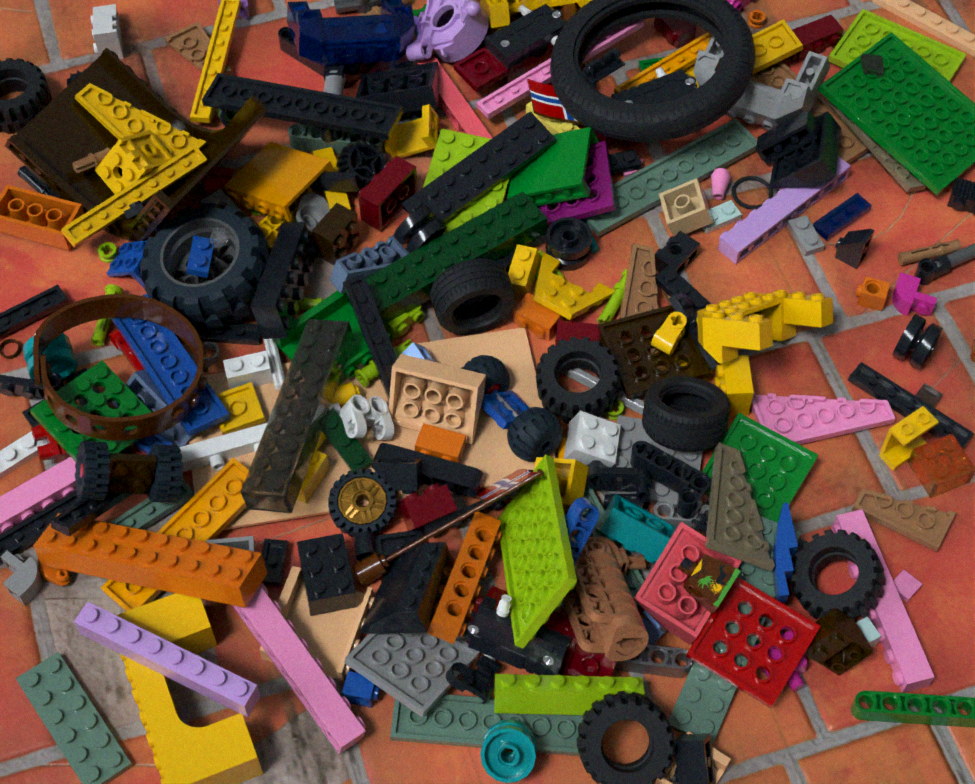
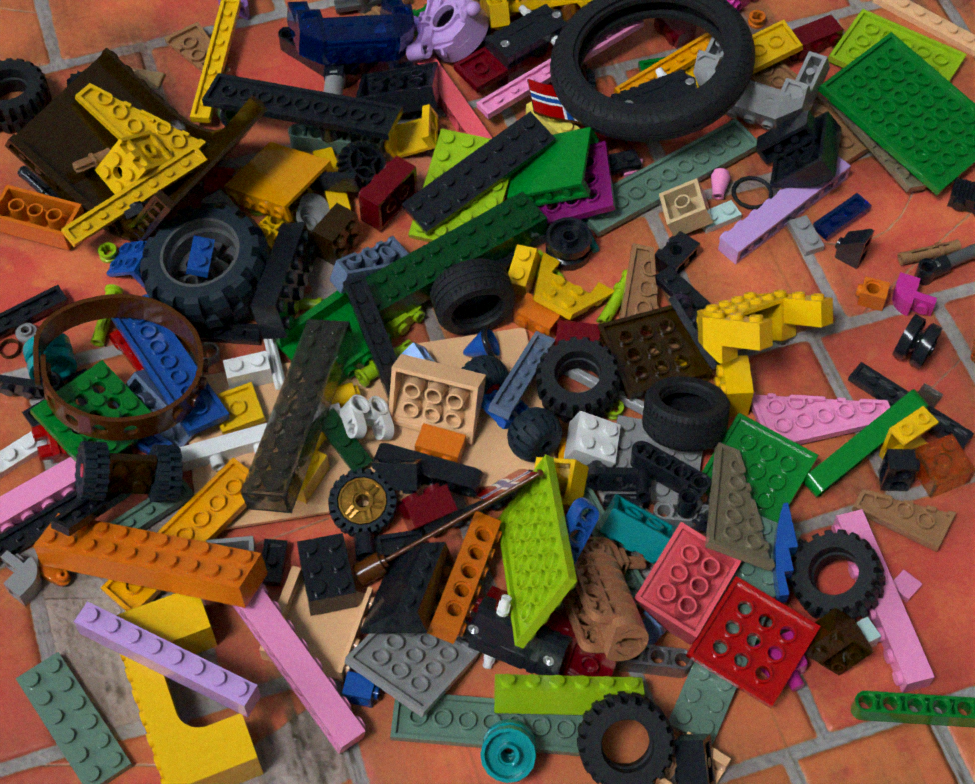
white wedge [90,4,124,59] -> none
clear plate [210,227,229,249] -> none
black wheel [393,205,447,253] -> none
black piece [446,655,501,704] -> none
black hinge [580,48,625,85] -> none
yellow piece [651,312,687,355] -> none
reddish brown torso [677,554,740,614] -> none
clear smoke tile [860,54,884,75] -> none
none -> light grey plate [15,323,37,343]
none -> tan slope [131,67,165,90]
none -> blue hat [463,326,500,359]
none -> sand blue plate [488,331,556,420]
none -> green beam [803,389,930,498]
none -> black brick [878,449,920,491]

